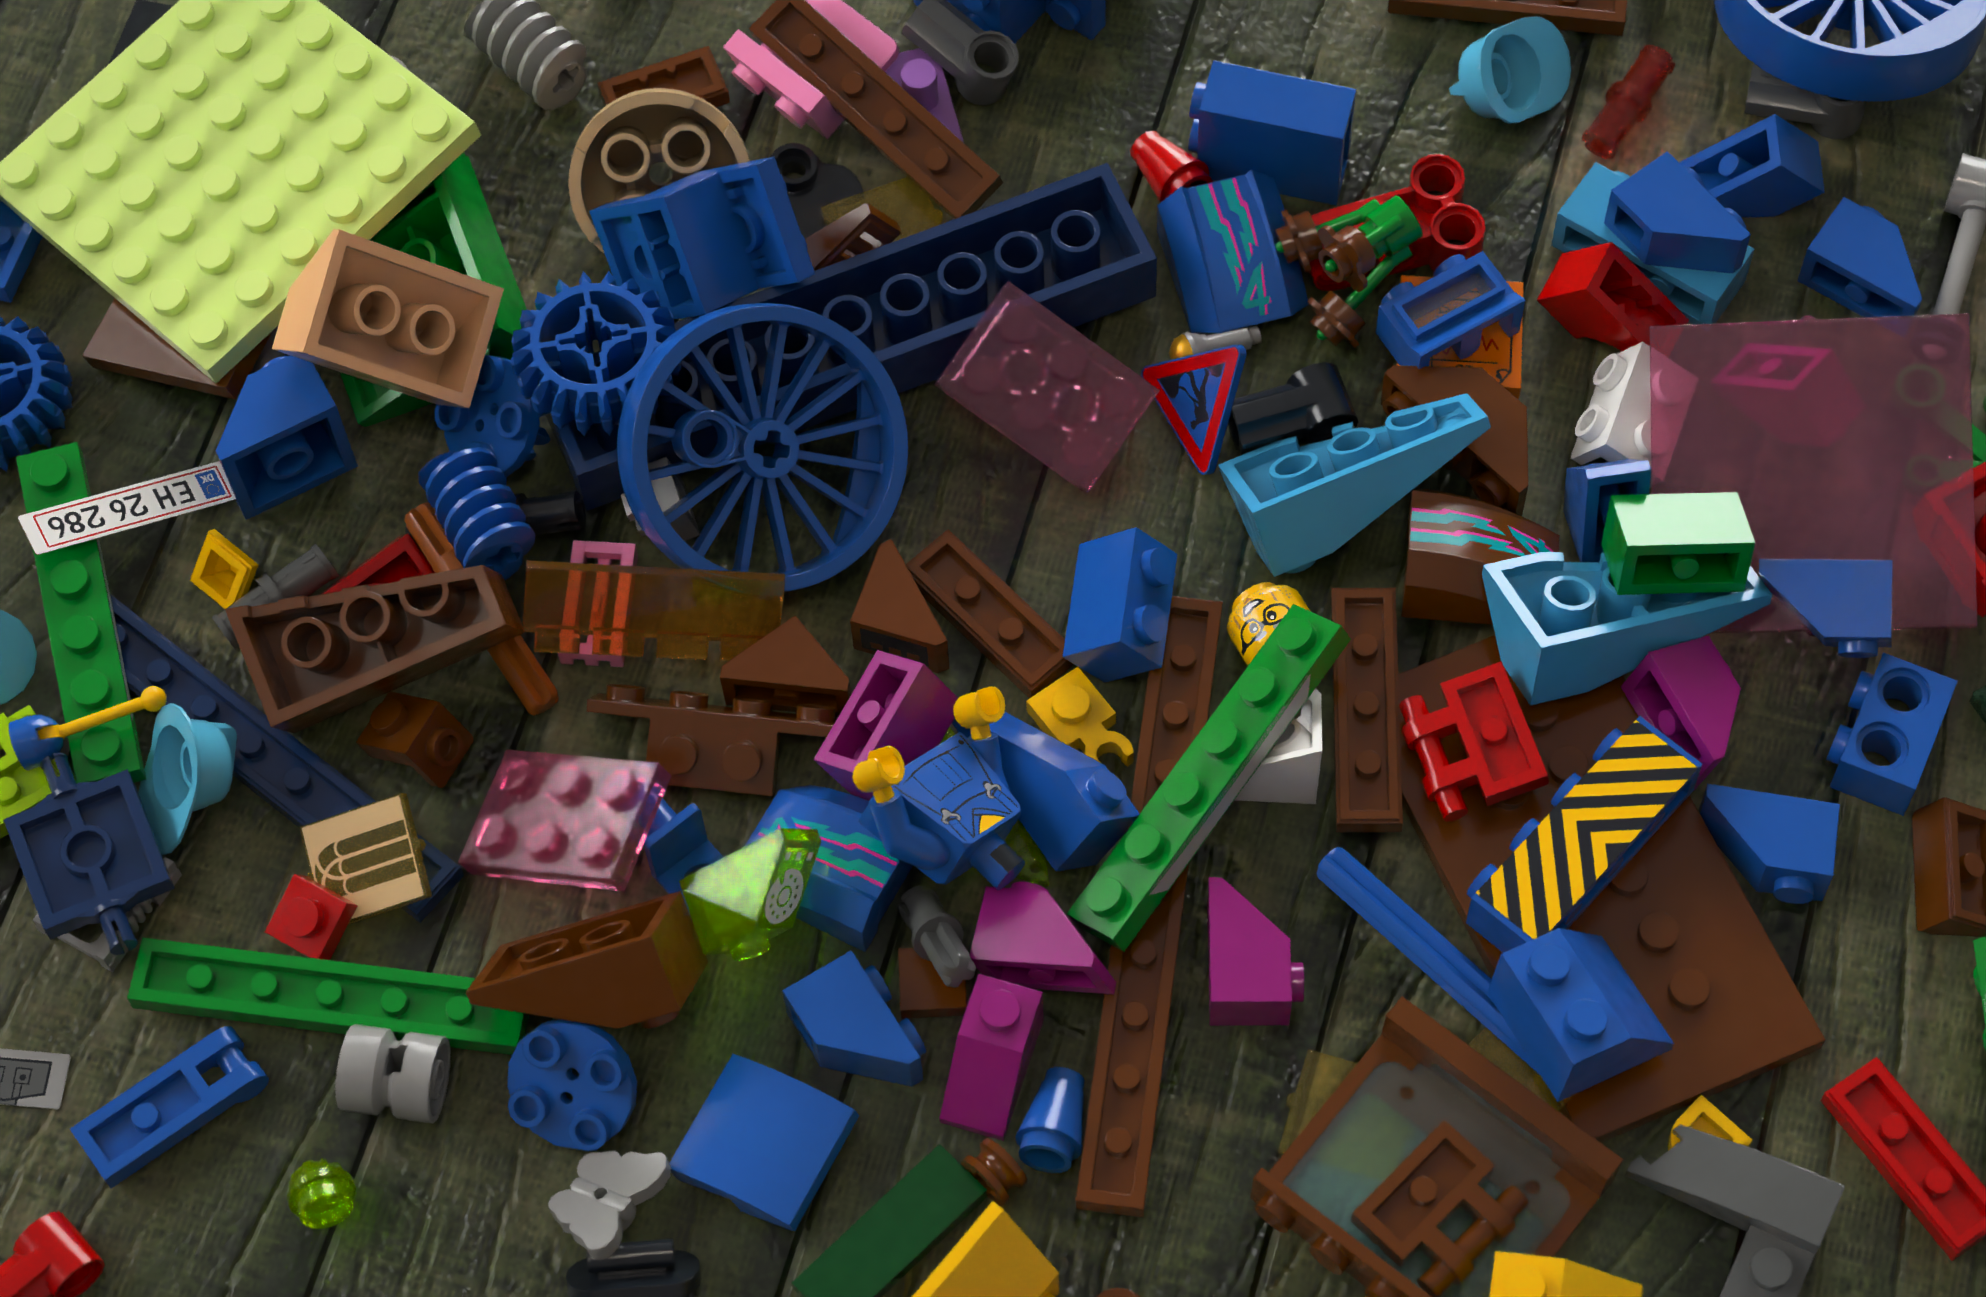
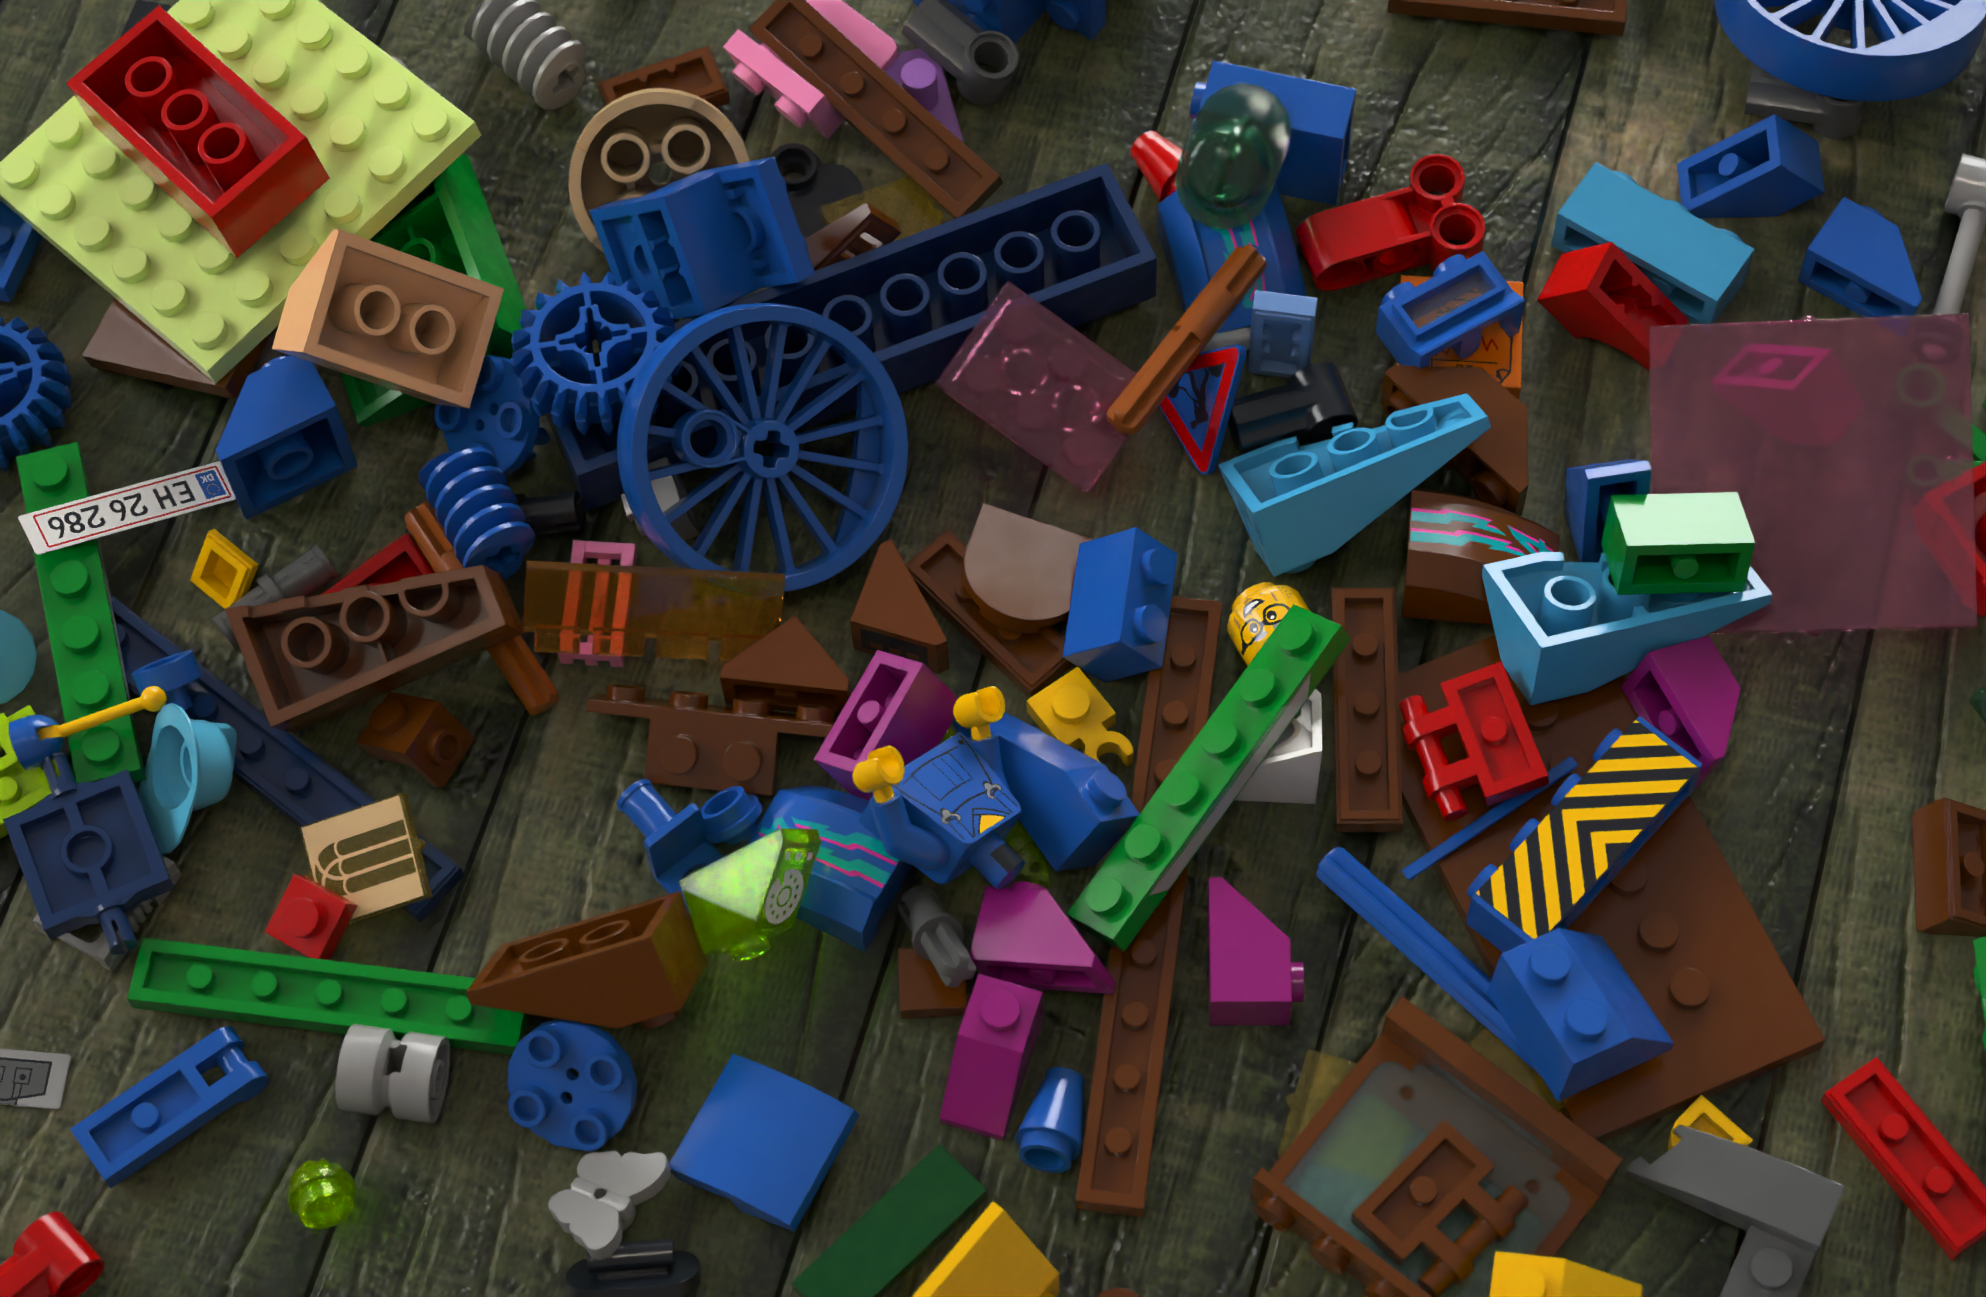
clear pink plate [458,750,671,891] -> none
blue slope [782,950,926,1087] -> none
reddish brown bush [961,1138,1028,1206] -> none
plant [1275,195,1423,349] -> none
medium azure piece [1449,16,1571,123] -> none
white bracket [1571,342,1699,488] -> none
clear red pin [1581,45,1676,159] -> none
blue slope [1604,151,1751,273] -> none
blue slope [1698,784,1840,904] -> none
blue slope [1759,559,1893,658] -> none
blue brick [1826,652,1958,816] -> none
none -> red brick [66,5,330,258]
none -> blue tile [132,650,202,710]
none -> blue plate [700,786,762,845]
none -> reddish brown tile [960,503,1094,633]
none -> dark orange axle [1106,244,1267,436]
none -> clear green piece [1175,83,1291,230]
none -> medium blue plate [1248,290,1318,378]
none -> blue piece [1401,756,1579,881]

